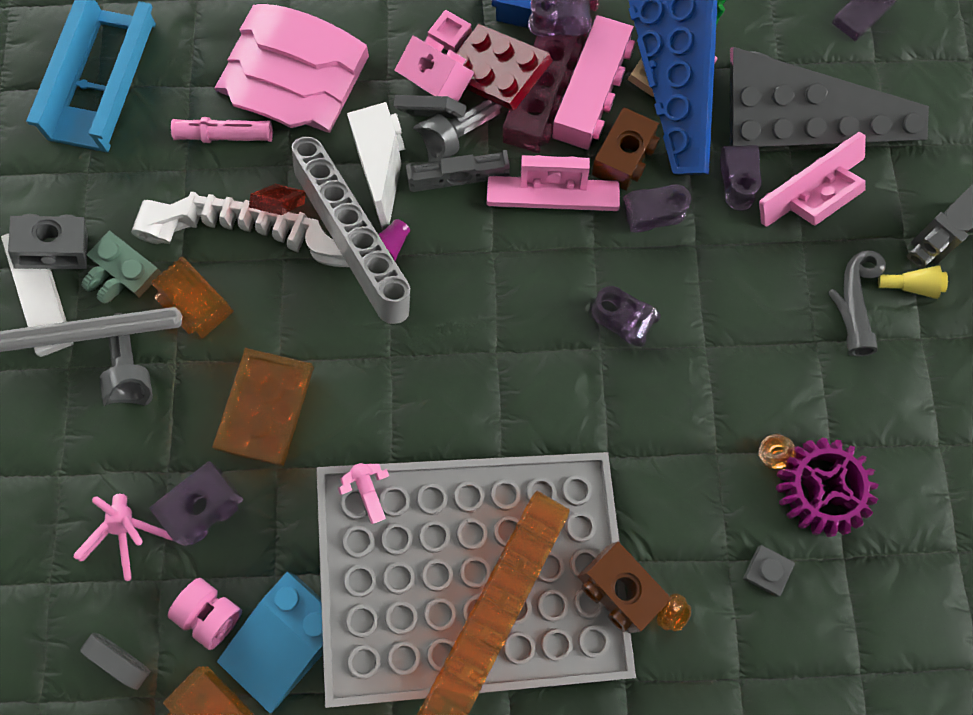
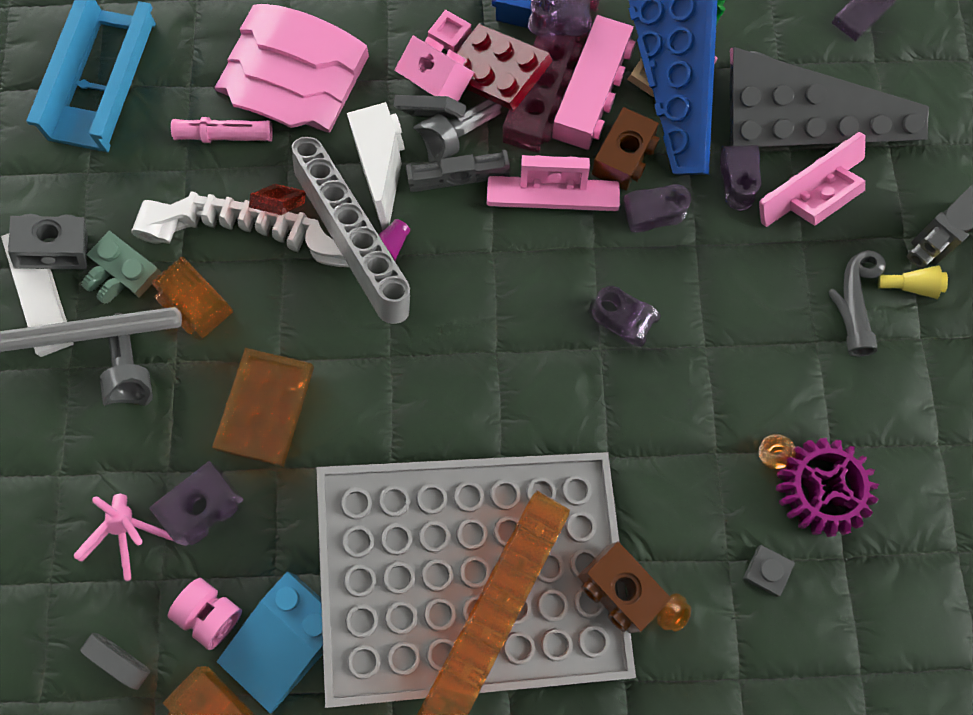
bright pink piece [338,463,389,524] -> none

